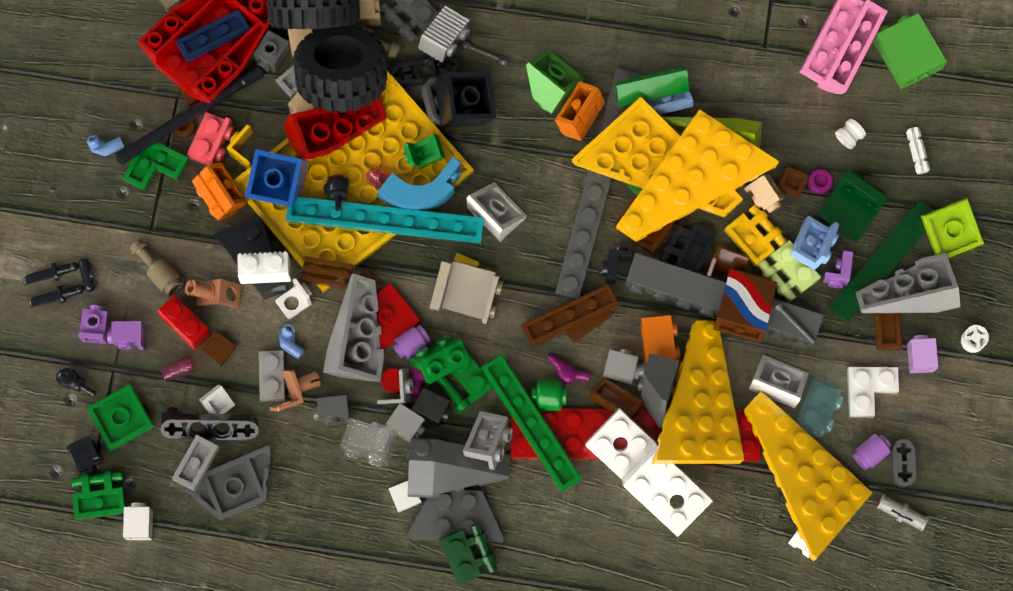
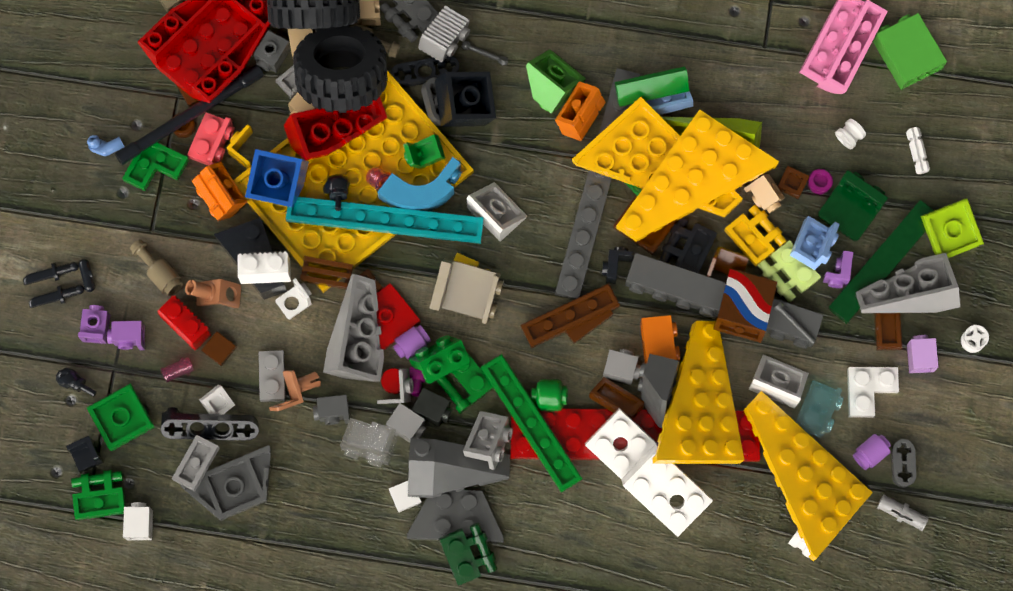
dark blue tile [176,9,251,63] -> none
medium blue arm [279,324,306,360] -> none
magenta animal [547,354,590,384] -> none

